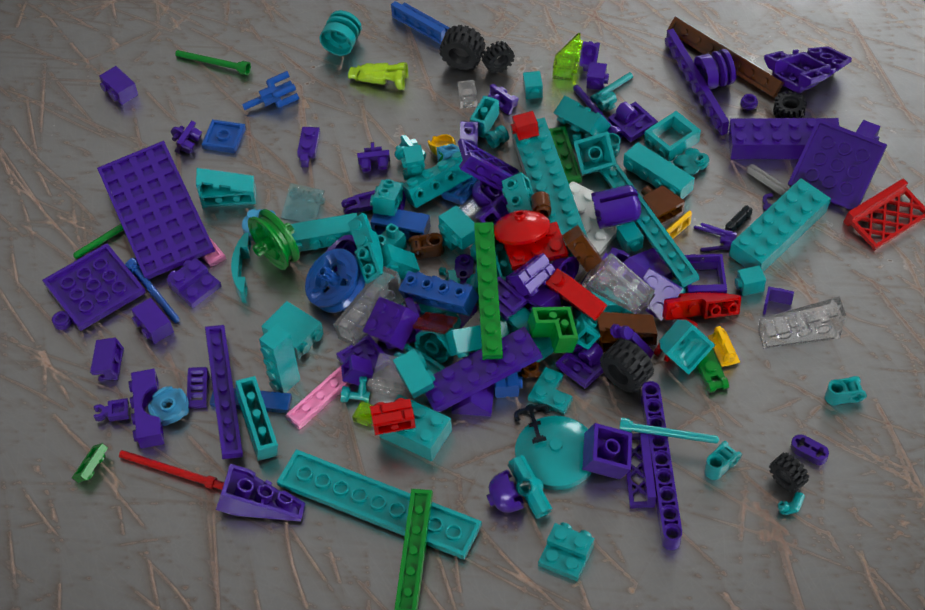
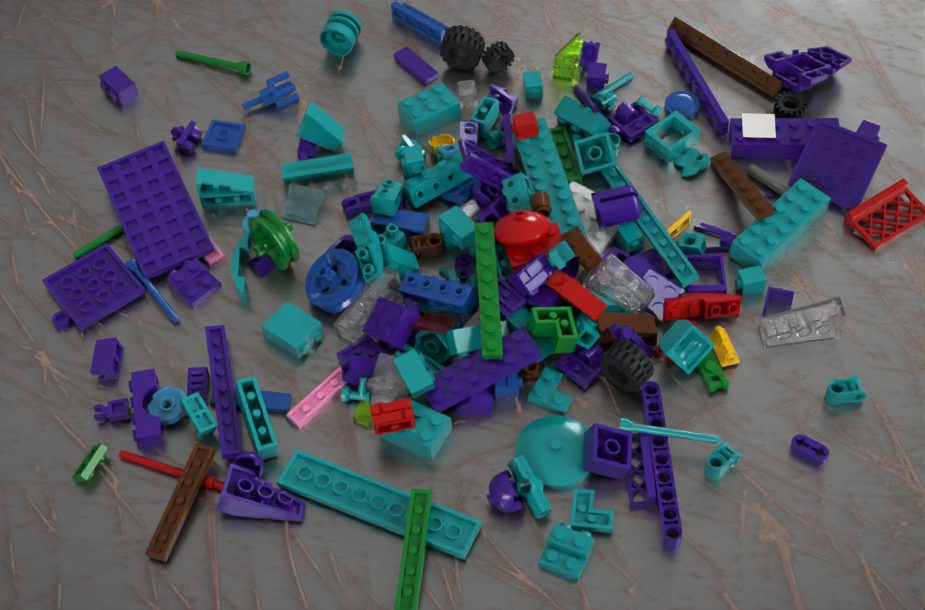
dark purple piece [131,297,174,344] -> none
teal brick [259,324,301,393] -> none
teal brick [291,213,357,252] -> none
lime piece [348,62,408,90] -> none
dark purple hips [357,142,390,172] -> none
black piece [514,404,550,444] -> none
teal brick [623,142,695,199] -> none
reddish brown torso [641,186,685,225] -> none
dark purple wheel [694,49,736,90] -> none
black axle [725,205,753,232] -> none
dark purple plate [740,94,758,110] -> none
black tyre [769,452,809,493] -> none
teal arm [777,492,805,515] -> none
none -> reddish brown plate [145,443,216,562]
none -> teal hinge [179,392,218,439]
none -> dark purple hair [233,451,264,478]
none -> dark purple slope [247,254,275,277]
none -> teal fence [281,153,354,183]
none -> teal slope [296,101,345,152]
none -> dark purple tile [394,46,439,85]
none -> teal brick [397,82,461,138]
none -> dark purple plate [499,114,514,166]
none -> teal bracket [548,240,575,270]
none -> teal plate [570,488,614,533]
none -> teal piece [636,95,663,118]
none -> blue piece [664,91,700,121]
none -> teal brick [676,232,707,259]
none -> reddish brown plate [710,151,775,221]
none -> white sticker [742,113,776,138]

